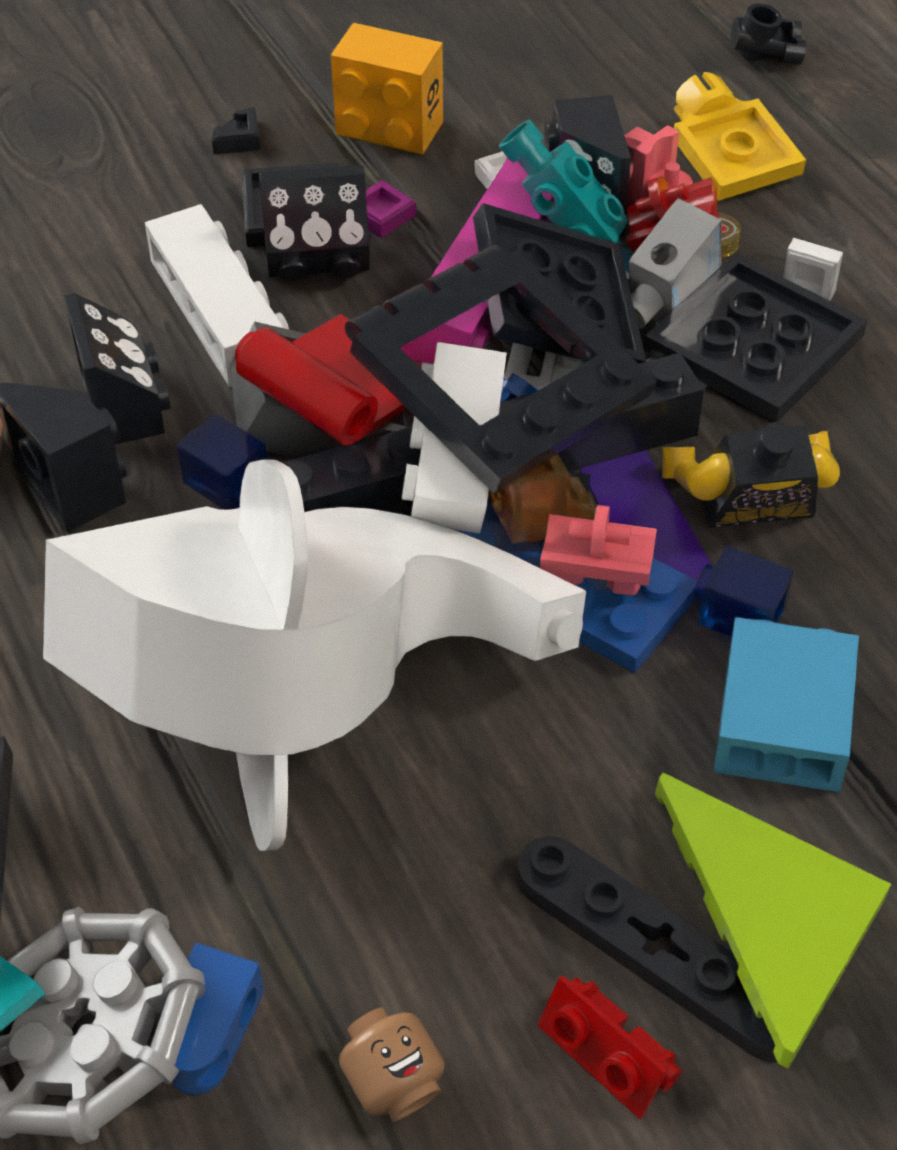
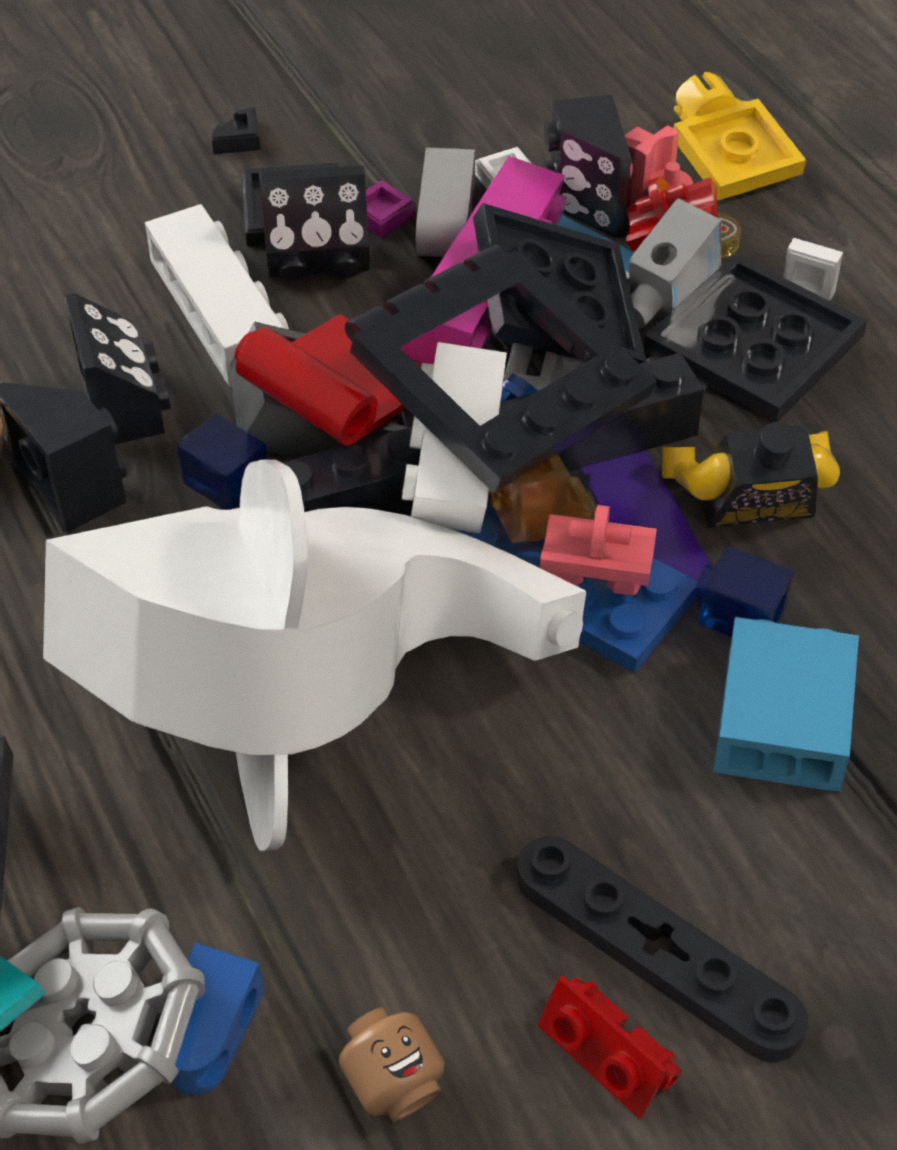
light orange brick [331,23,443,155] -> none
teal brick [499,120,629,246] -> none
lime tile [655,773,891,1069] -> none
black plate [730,3,806,65] -> none
none -> light grey beam [416,147,475,258]

